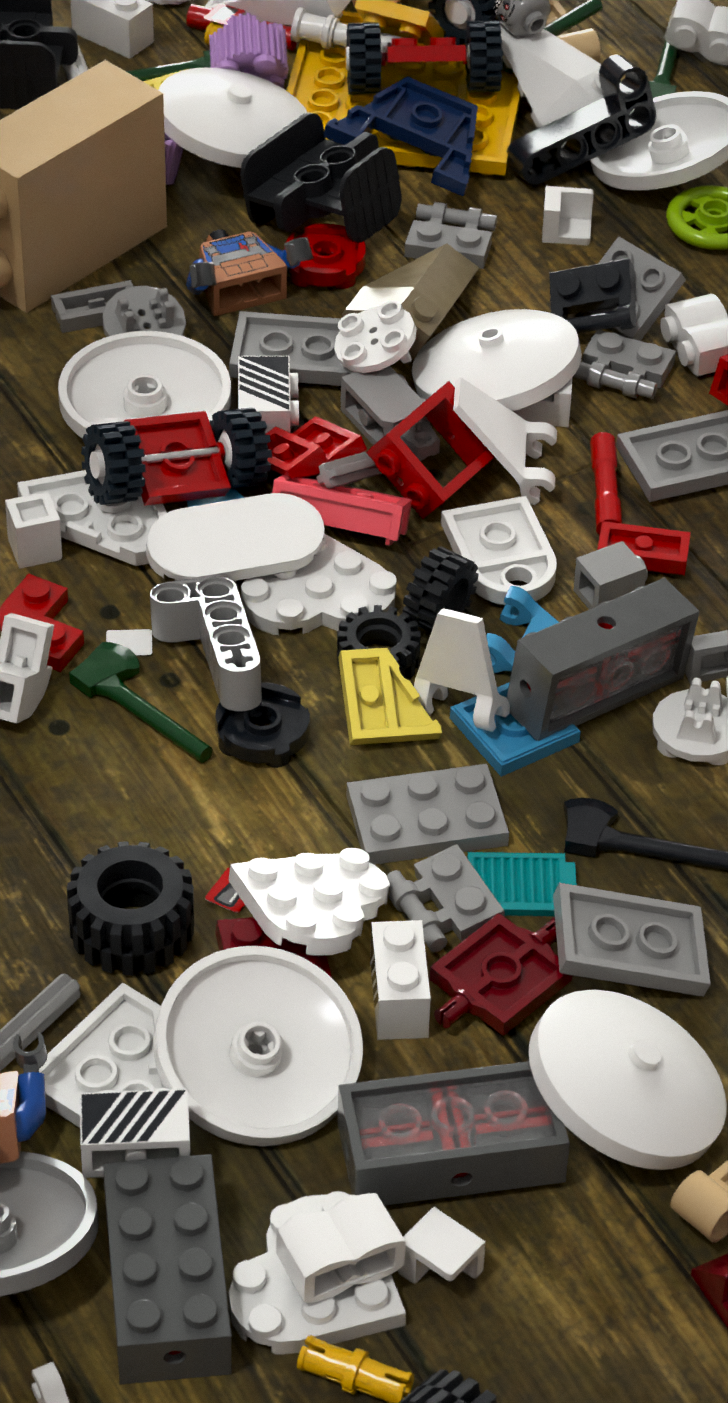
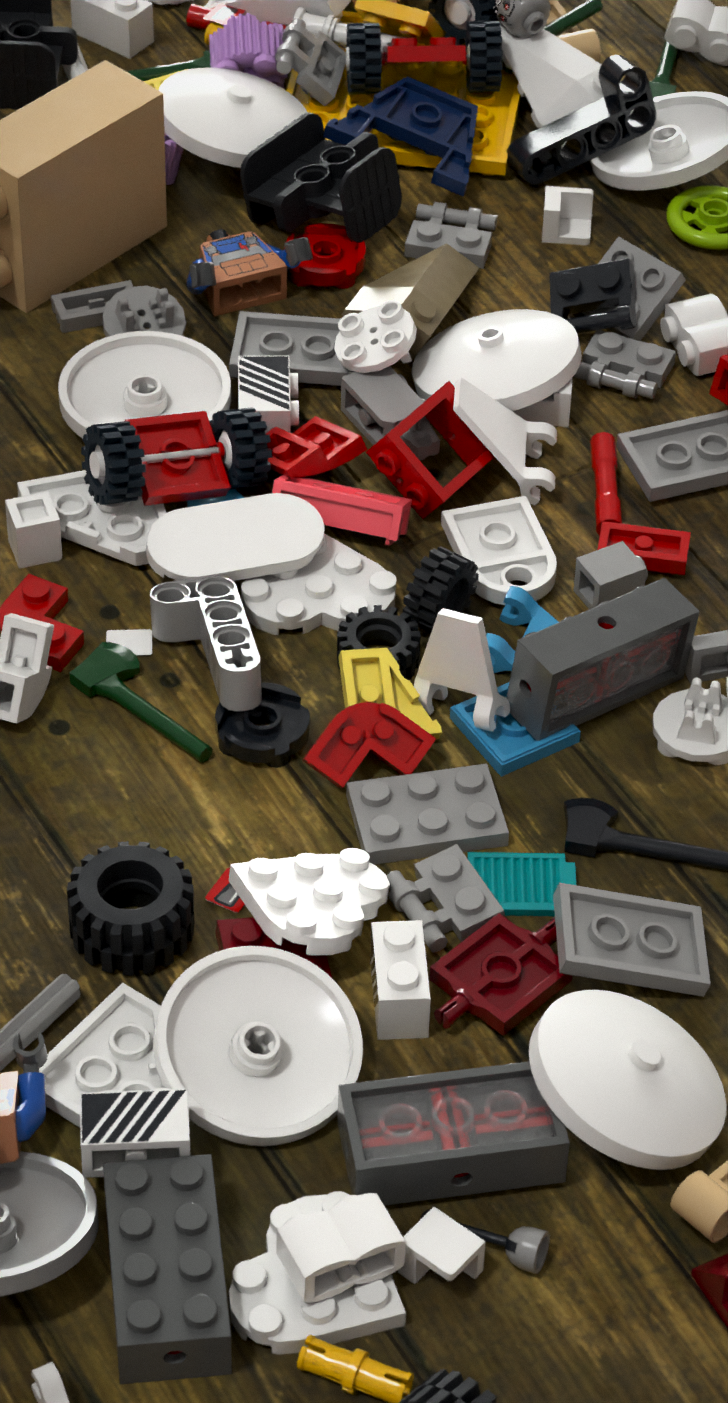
light grey axle [316,452,382,489] -> none
none -> light grey plate [275,18,346,106]
none -> red plate [302,702,436,789]
none -> light grey hinge [420,1209,550,1274]

